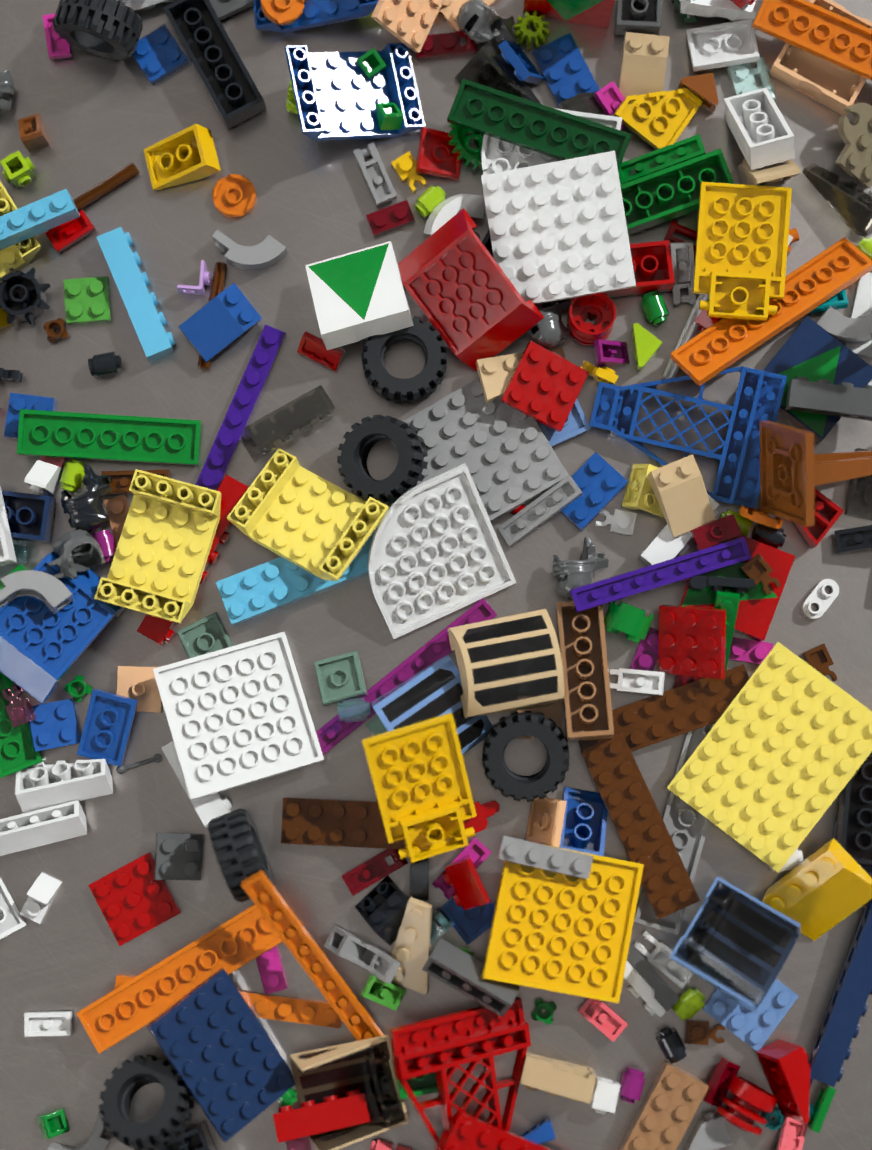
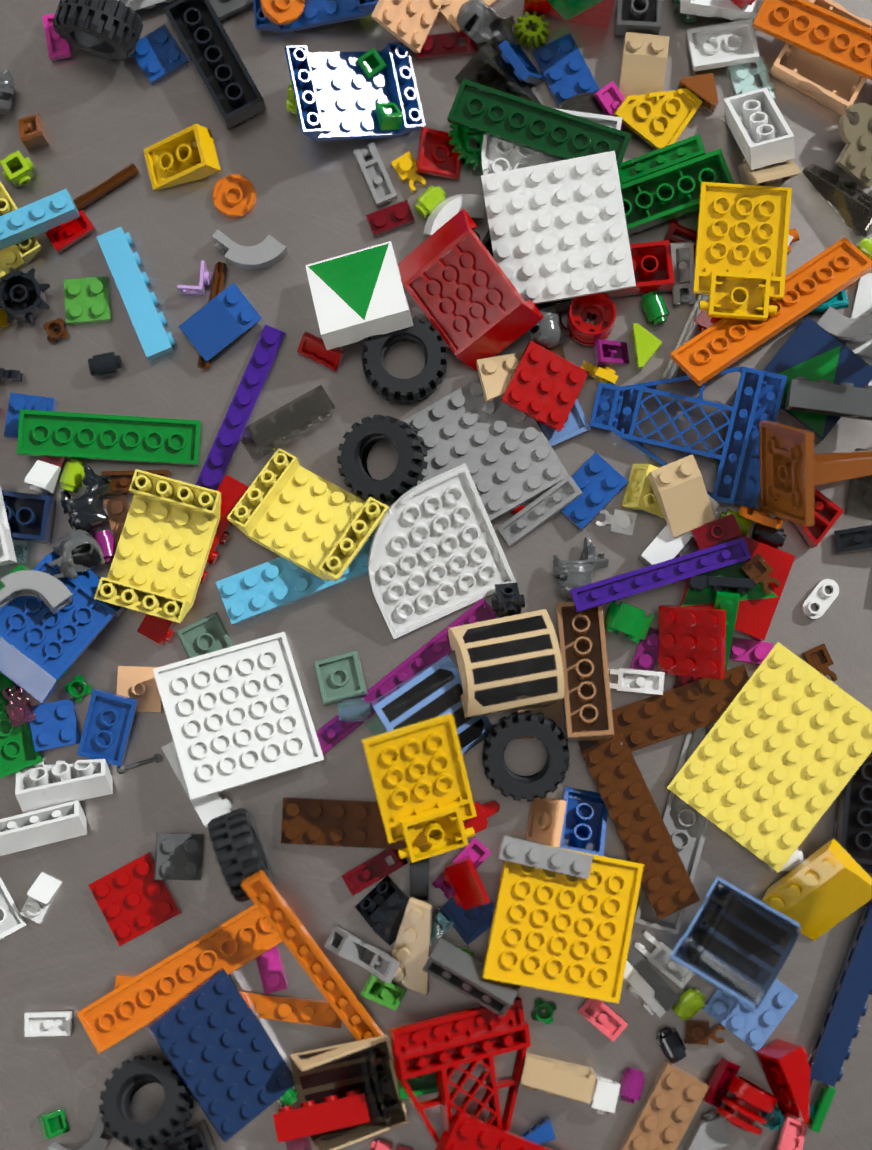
none -> black brick [491,582,525,618]

